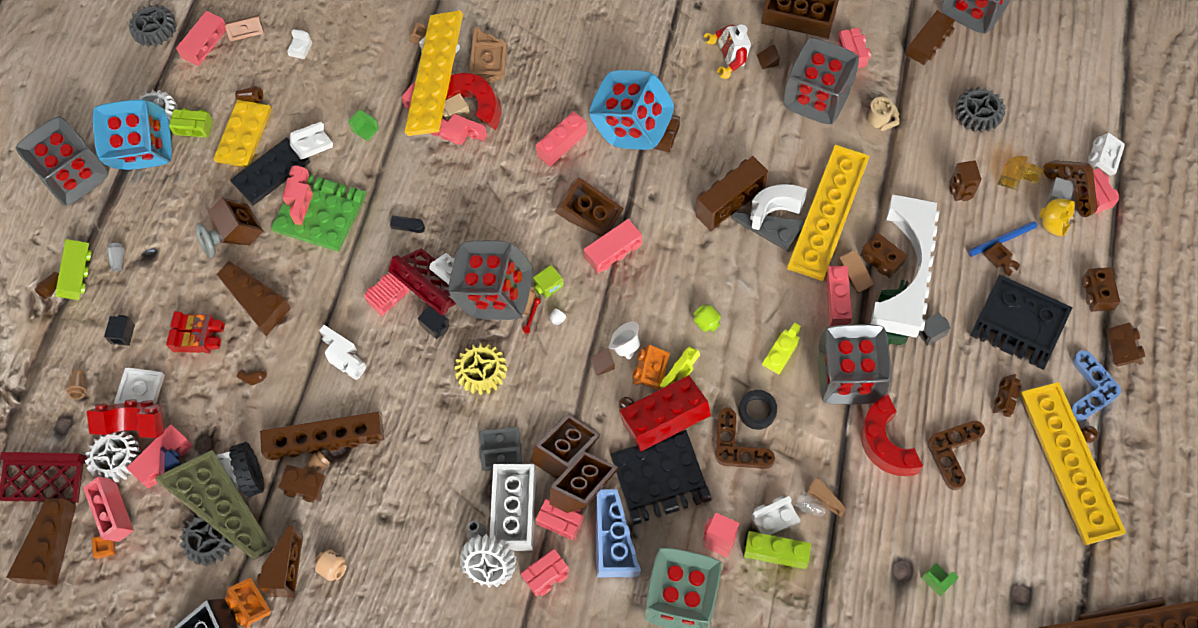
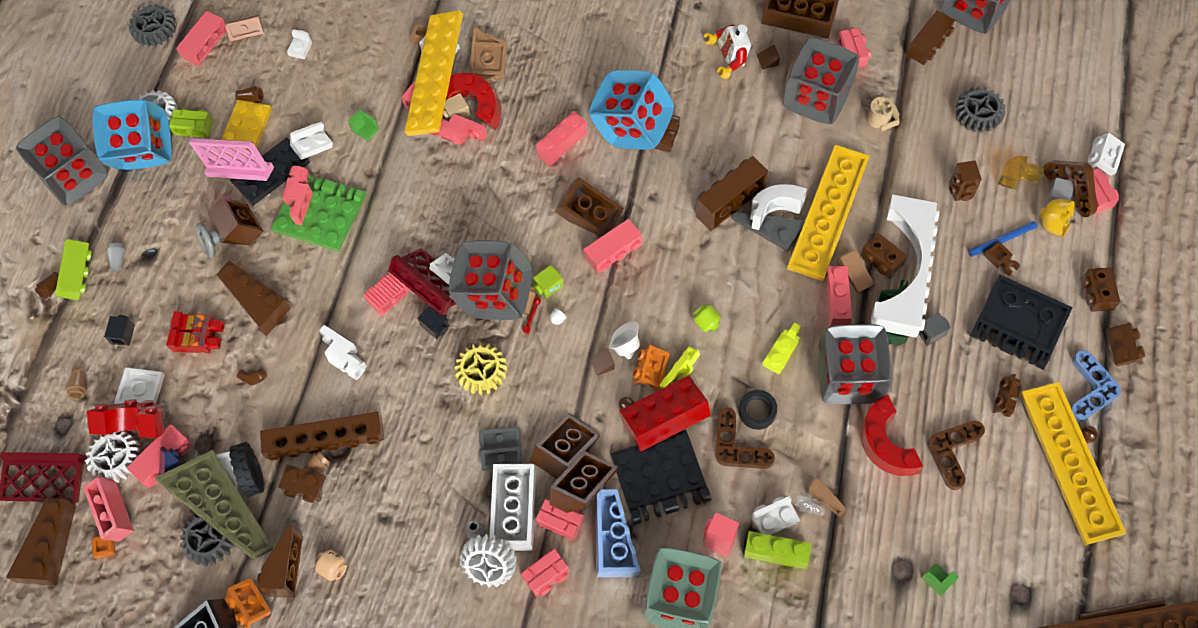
black bar [390,216,425,233] -> none
none -> bright pink fence [189,138,274,181]

